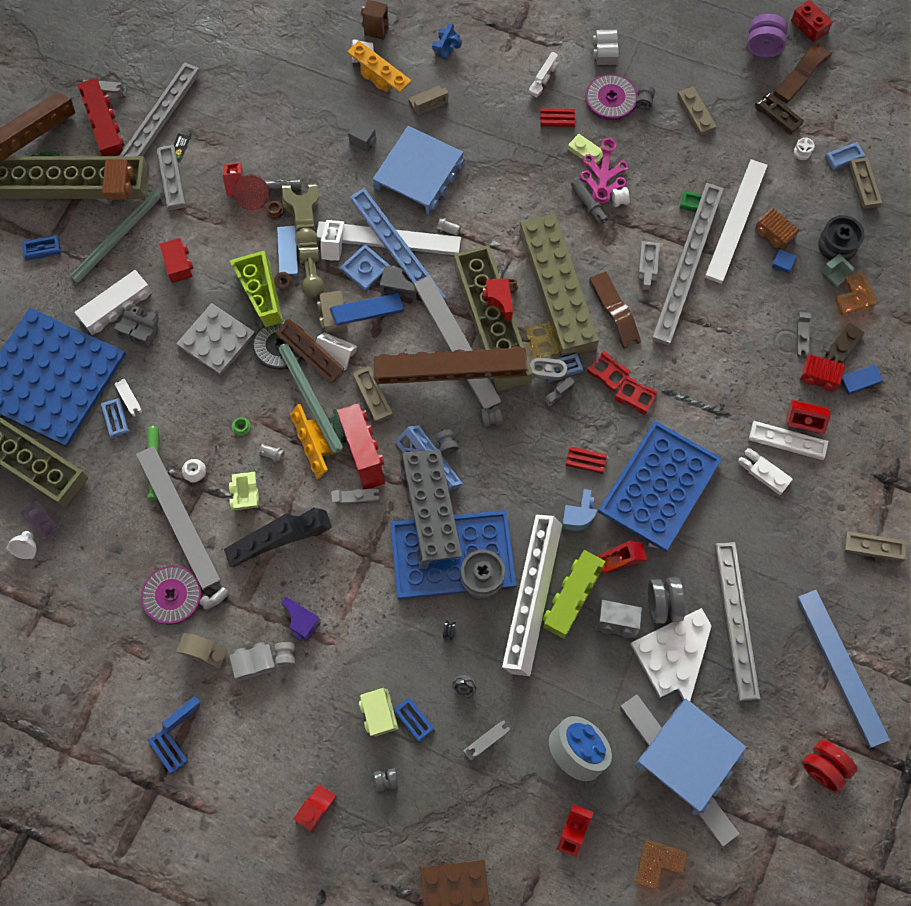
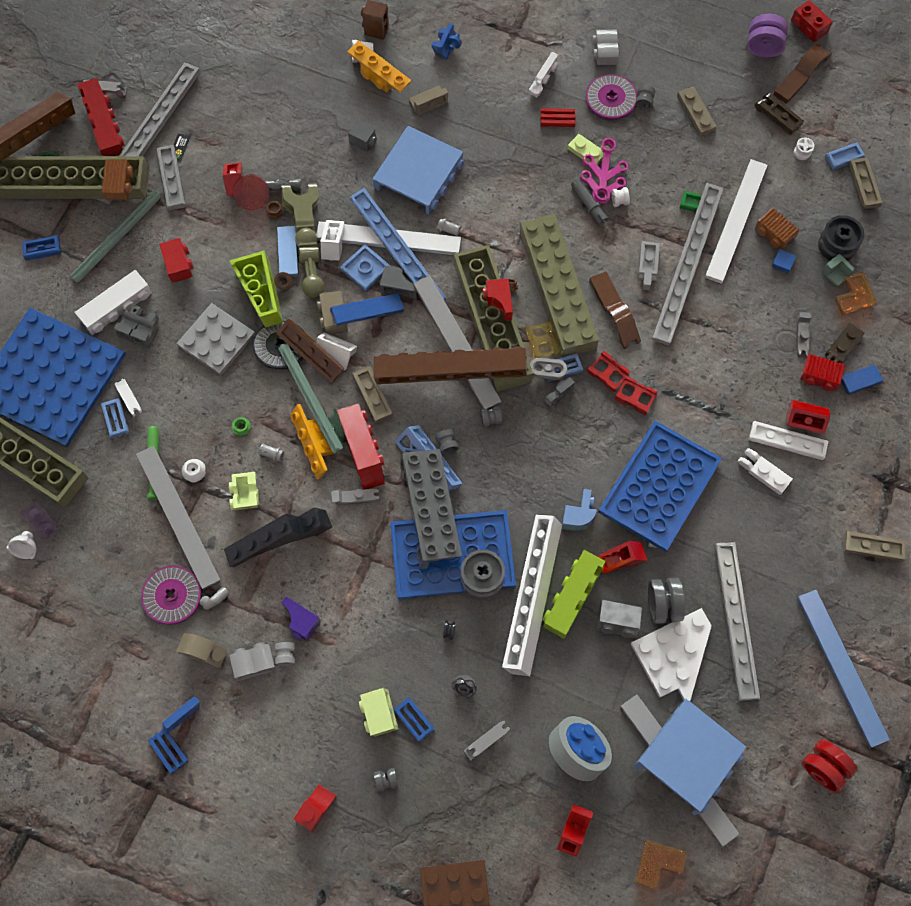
red tile [565,446,607,474] -> none

